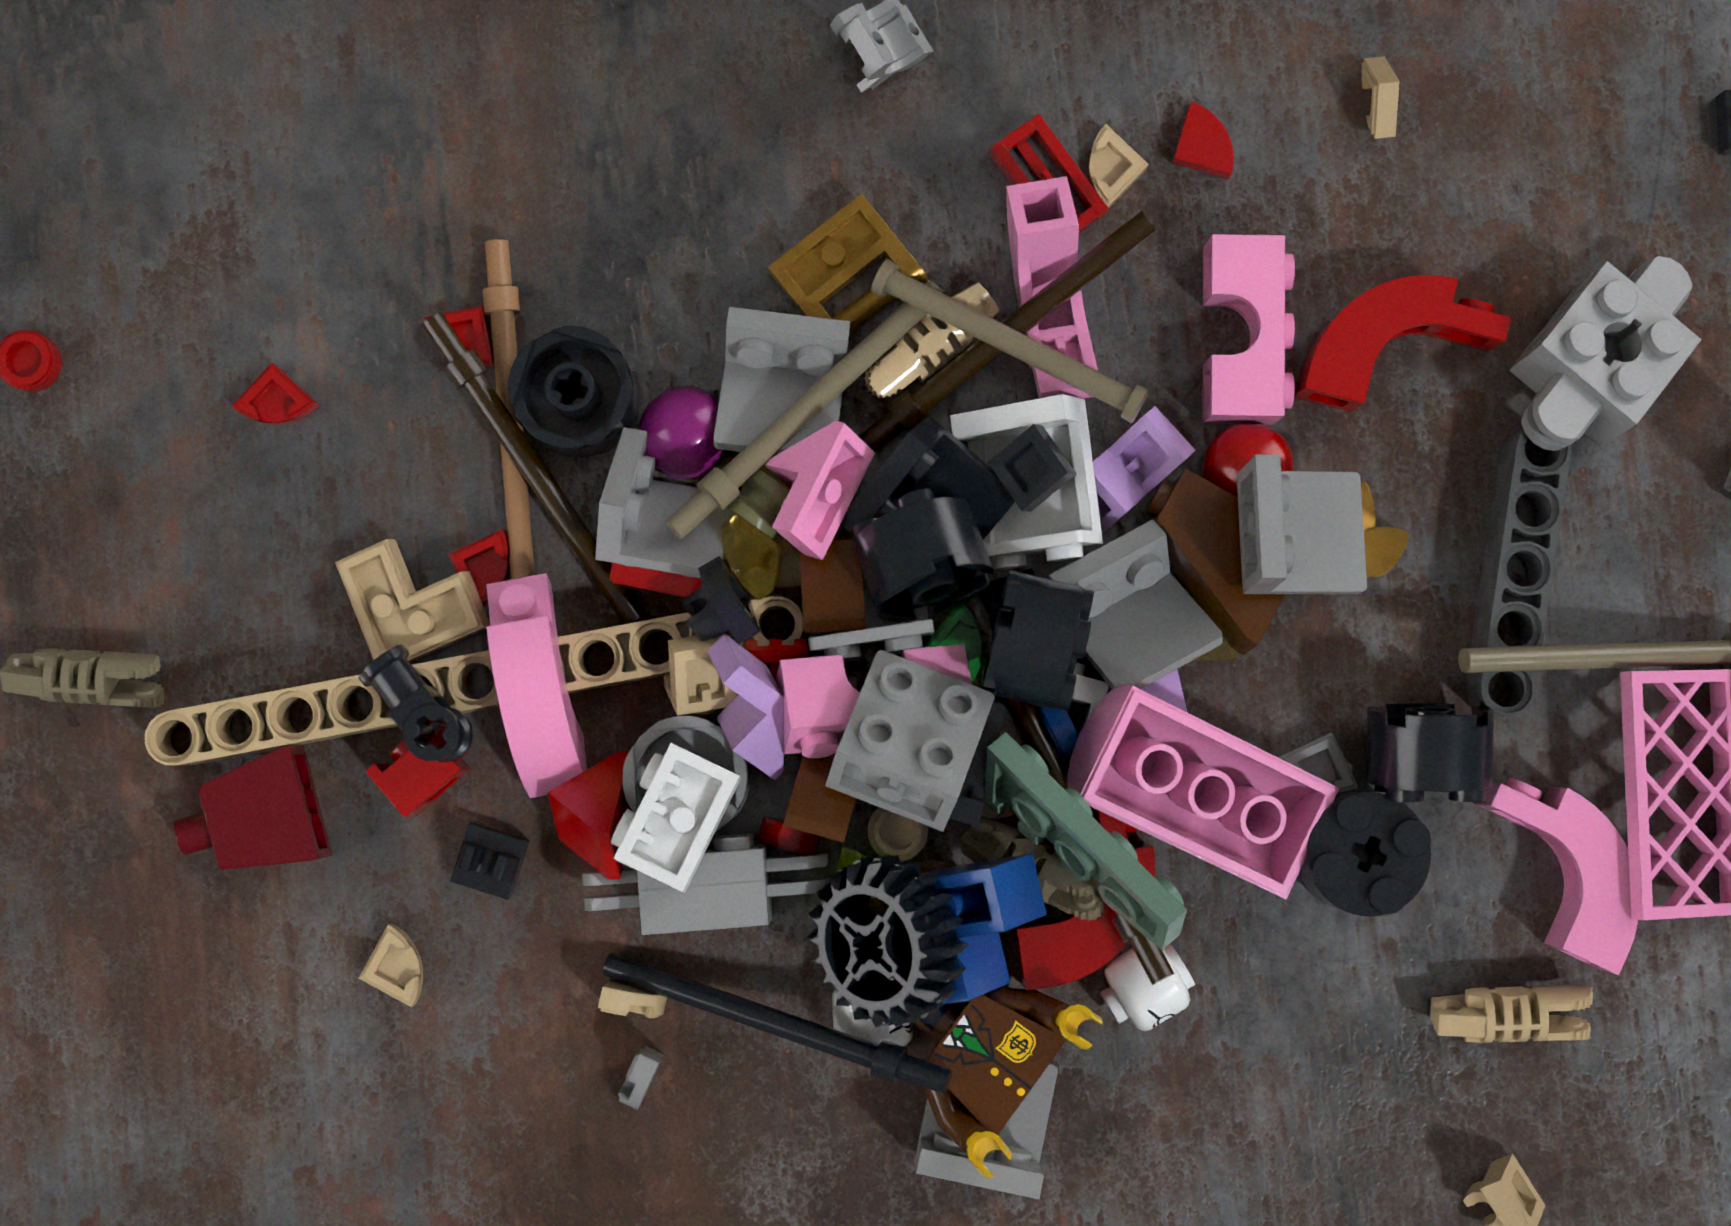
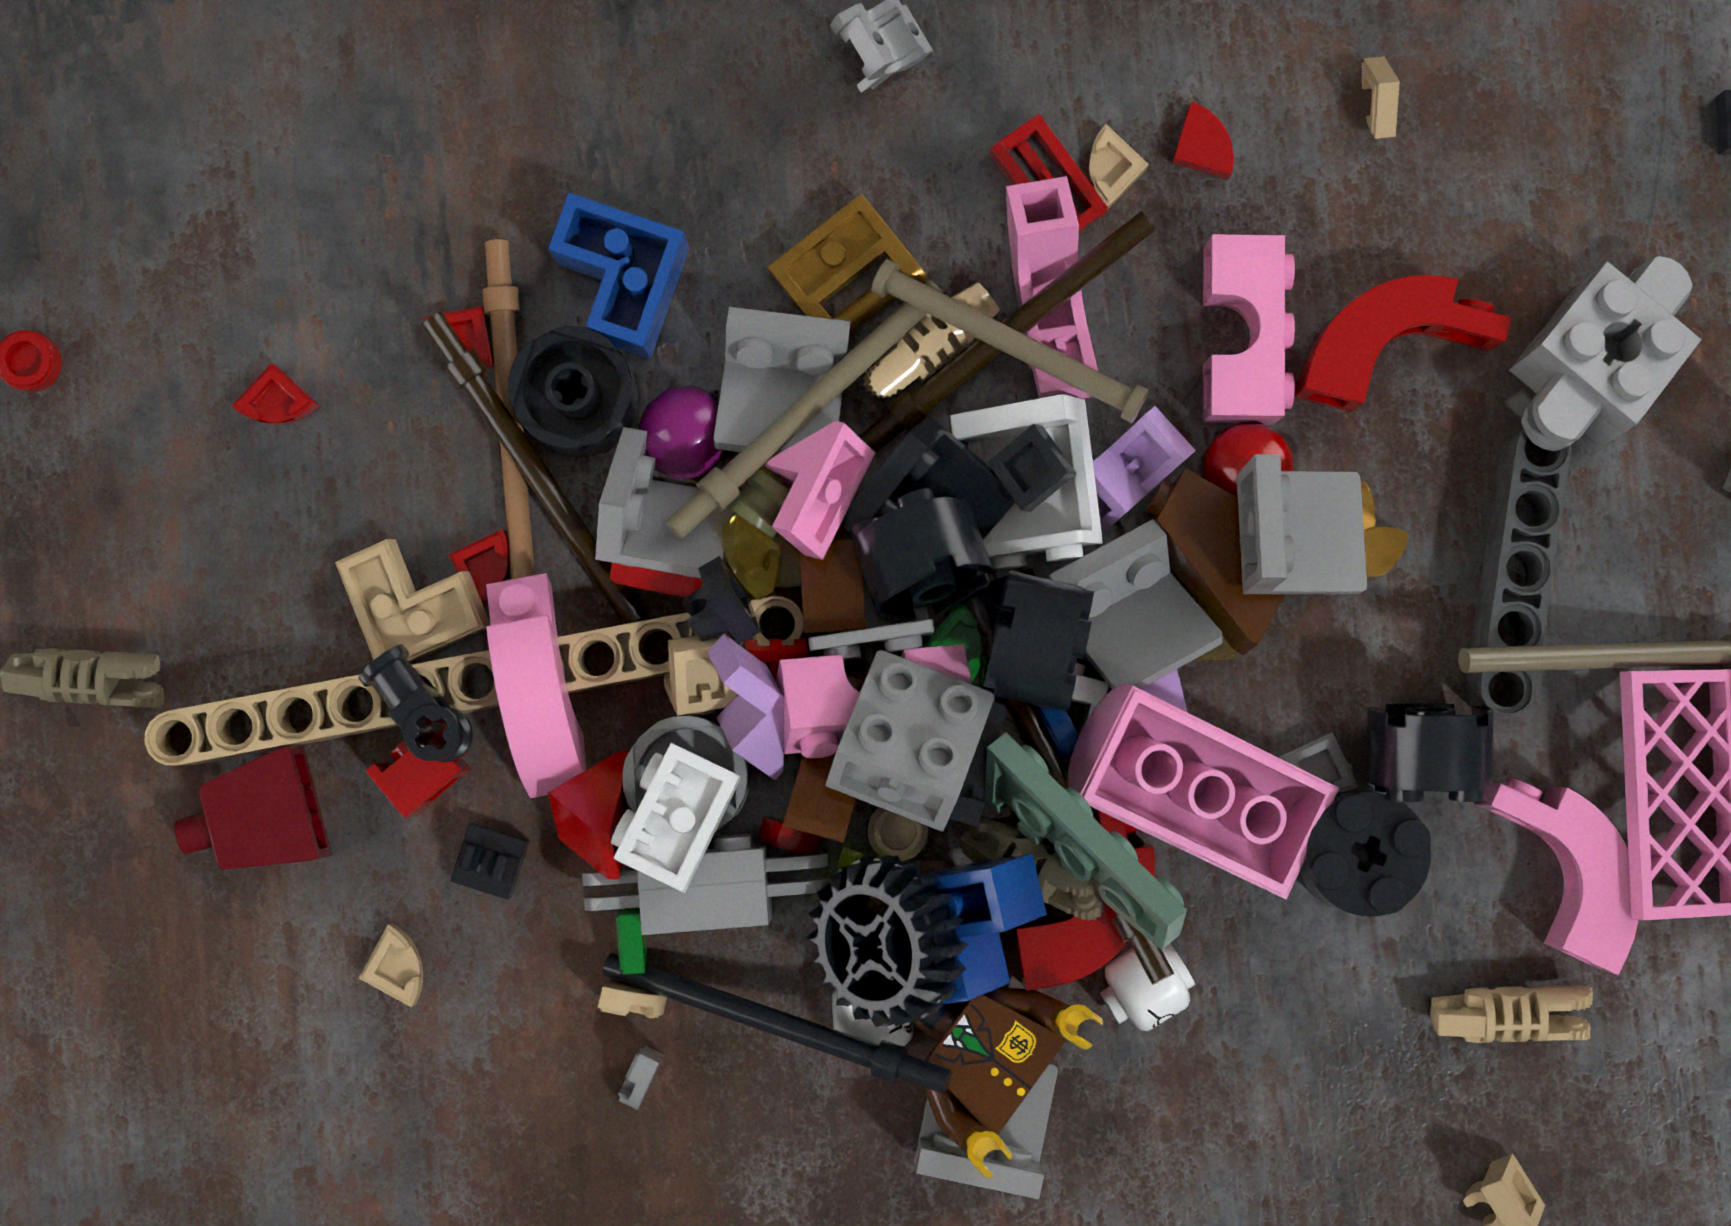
none -> blue brick [548,192,690,359]
none -> green tile [616,907,647,974]

